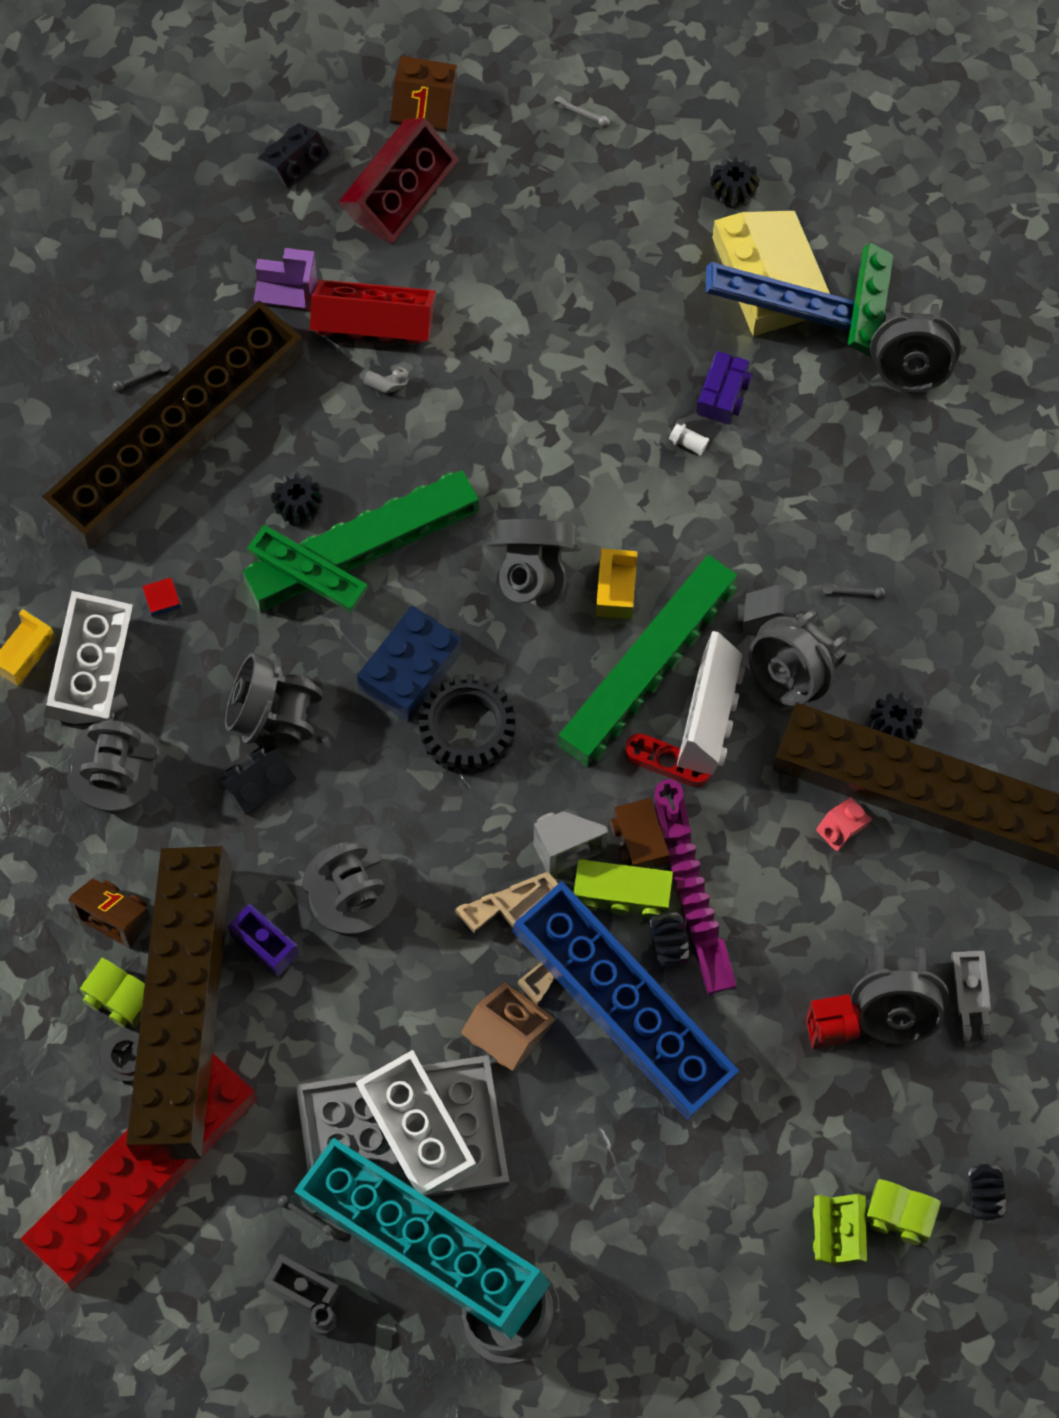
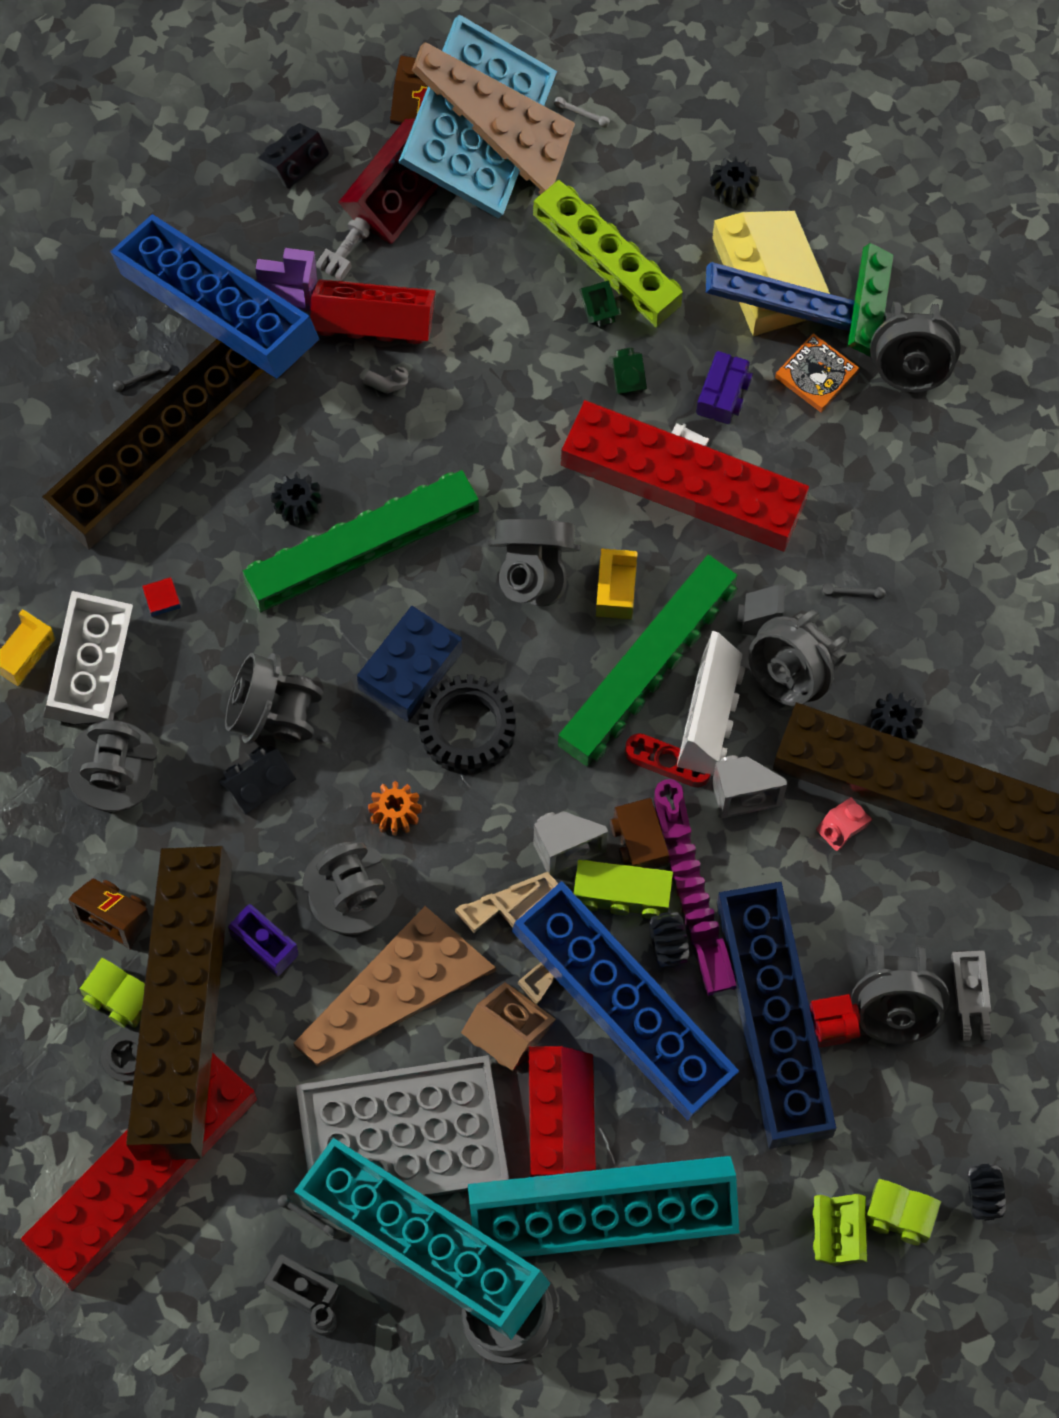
green plate [247,525,368,613] -> none
white slope [355,1050,480,1196] -> none
none -> blue brick [110,214,319,379]
none -> medium nougat wing [294,906,496,1067]
none -> light grey hinge [316,217,371,281]
none -> orange gear [368,781,422,836]
none -> medium azure plate [398,15,557,218]
none -> medium nougat wing [412,42,575,194]
none -> teal brick [468,1156,740,1257]
none -> red slope [528,1046,596,1177]
none -> lime brick [533,180,683,327]
none -> red brick [561,400,810,552]
none -> dark green bracket [579,280,622,326]
none -> dark green bracket [609,348,647,394]
none -> light grey slope [712,755,787,819]
none -> dark blue brick [716,881,837,1149]
none -> tile [775,333,859,413]

